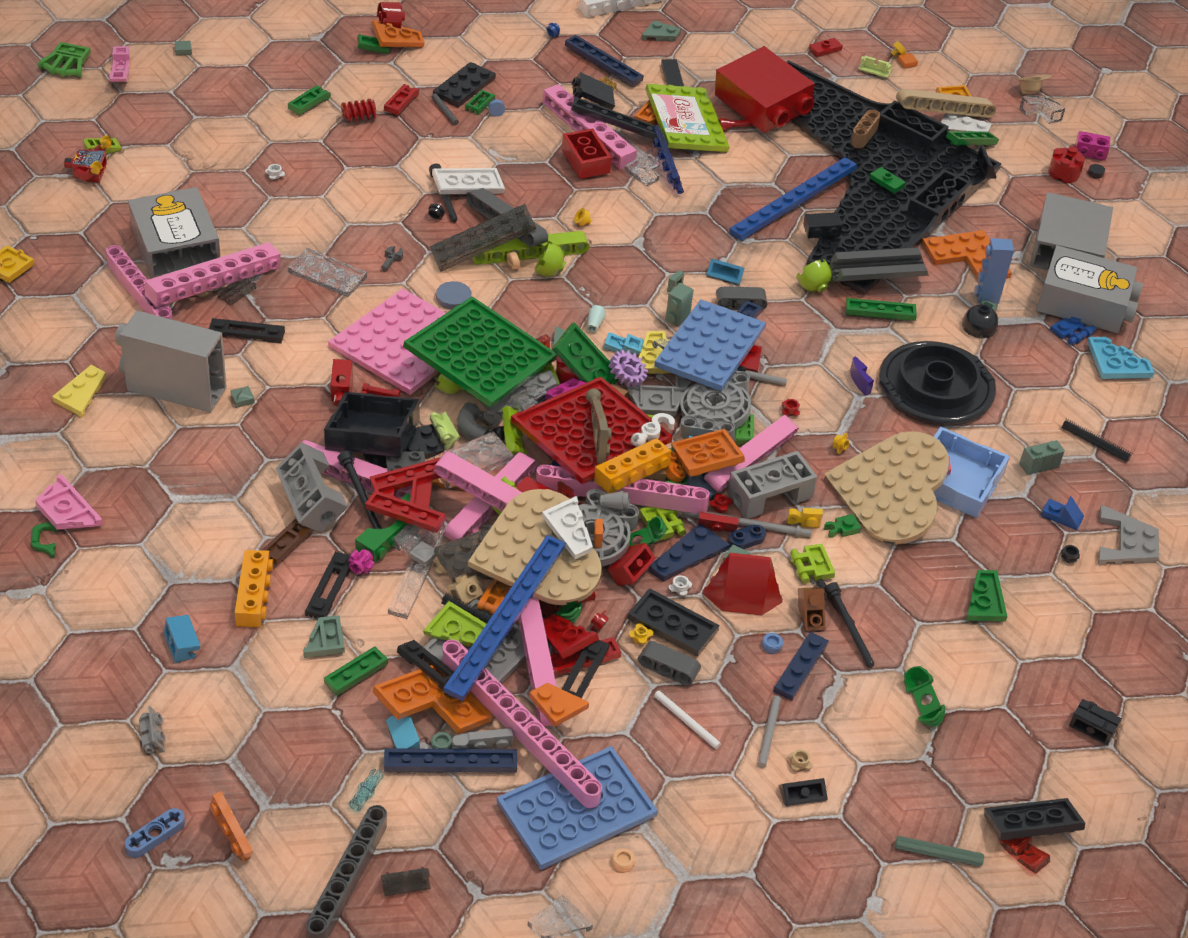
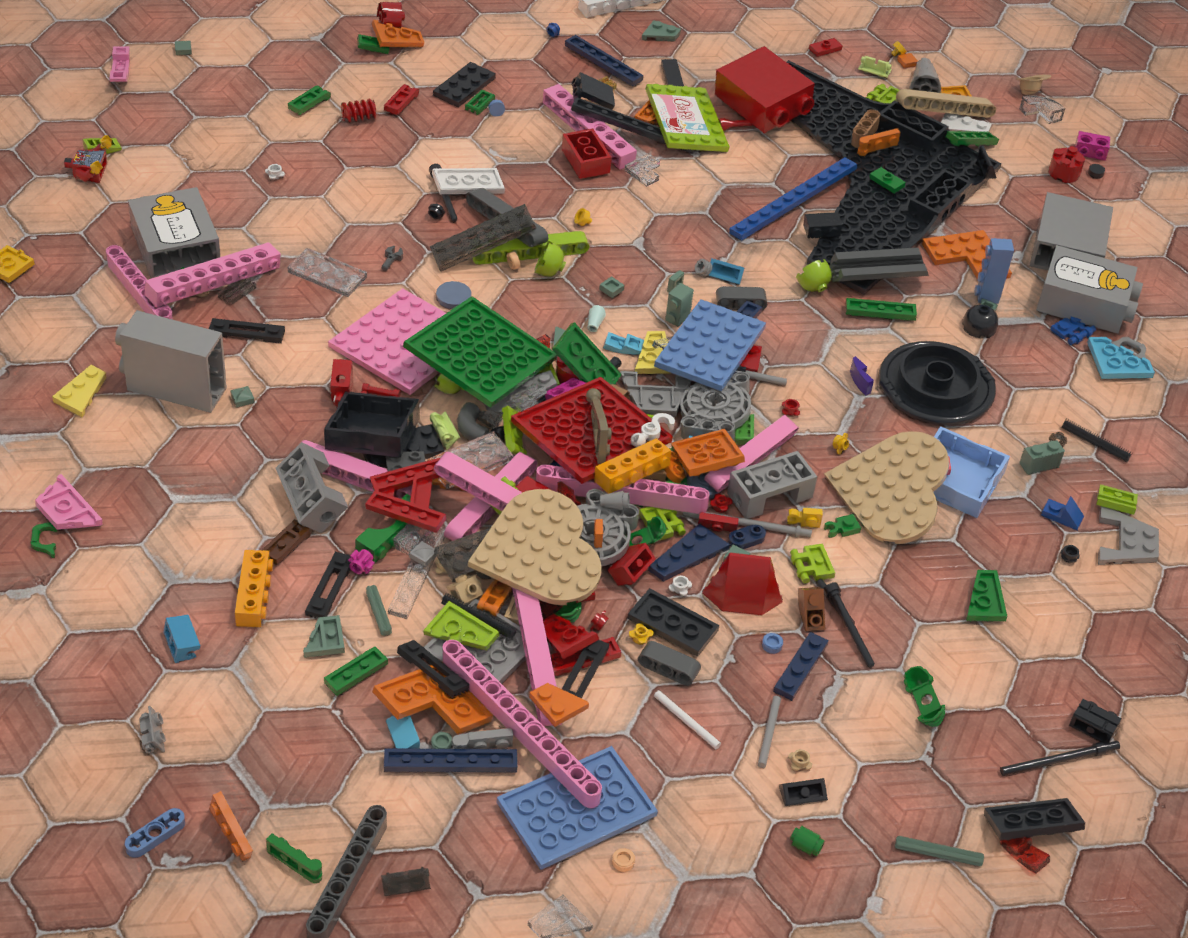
bright green plate [38,42,91,77] -> none
black piece [337,451,382,529] -> none
clear light blue pin [349,769,384,811] -> none
dark grey bar [432,93,459,125] -> none
blue plate [444,535,565,701] -> none
white wing [542,496,593,560] -> none
lavender gear [609,350,648,387] -> none
clear blue plate [653,125,684,194] -> none
none -> green plate [266,833,323,883]
none -> sand green axle [366,585,392,636]
none -> sand green plate [599,277,624,298]
none -> light grey bush [695,259,712,276]
none -> green brick [790,826,825,856]
none -> orange plate [857,129,900,156]
none -> lime plate [866,84,899,103]
none -> light grey cone [910,58,941,93]
none -> black bar [1000,741,1120,776]
none -> clear smoke plate [1049,432,1067,447]
none -> lime plate [1096,484,1138,515]
none -> light grey helmet [1111,337,1146,359]

